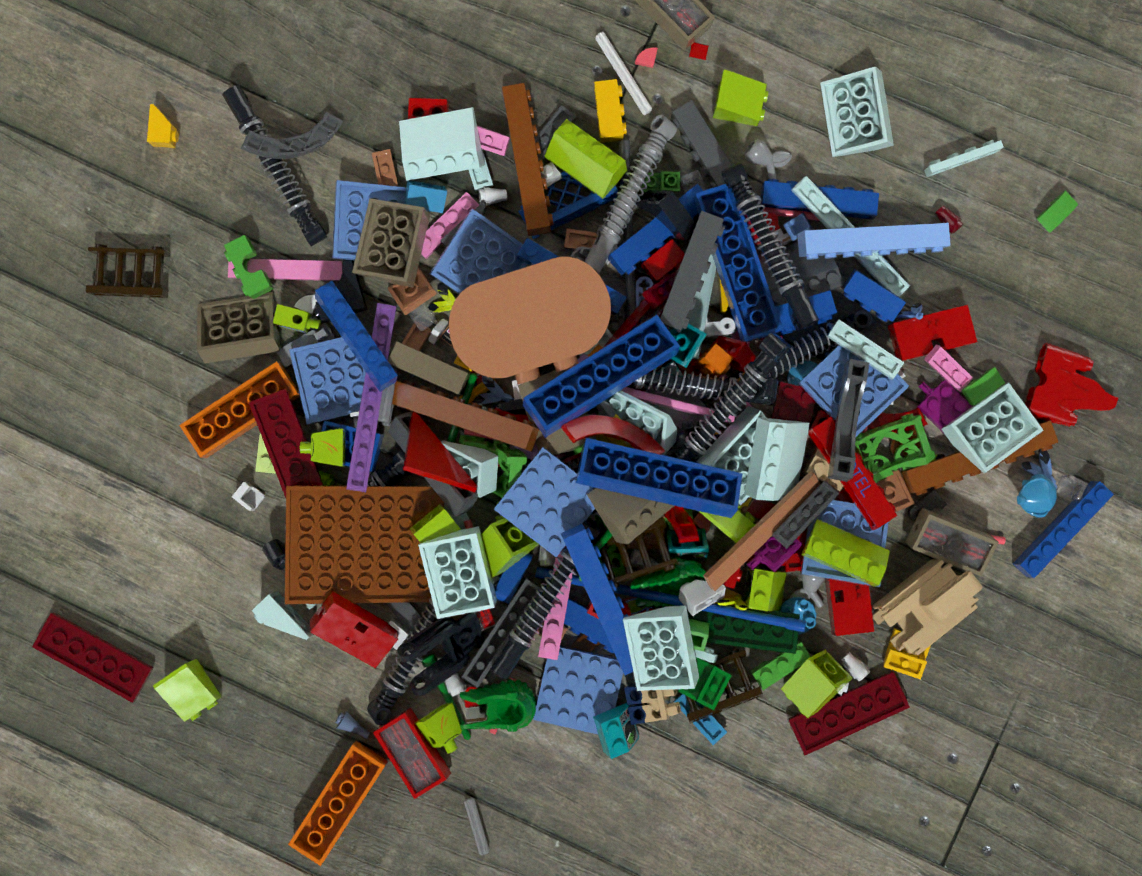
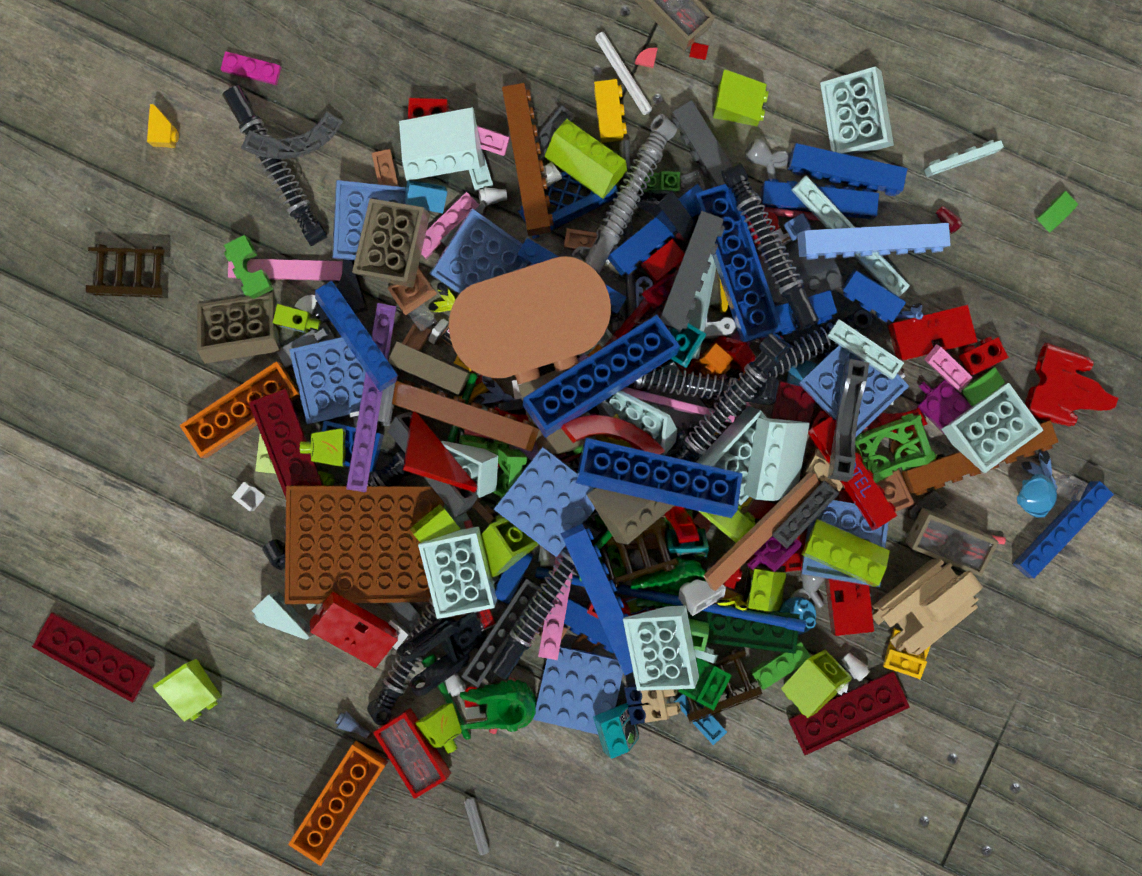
none -> dark pink plate [220,51,282,85]
none -> nougat plate [473,497,495,523]
none -> blue brick [788,143,908,196]
none -> red brick [959,336,1009,375]

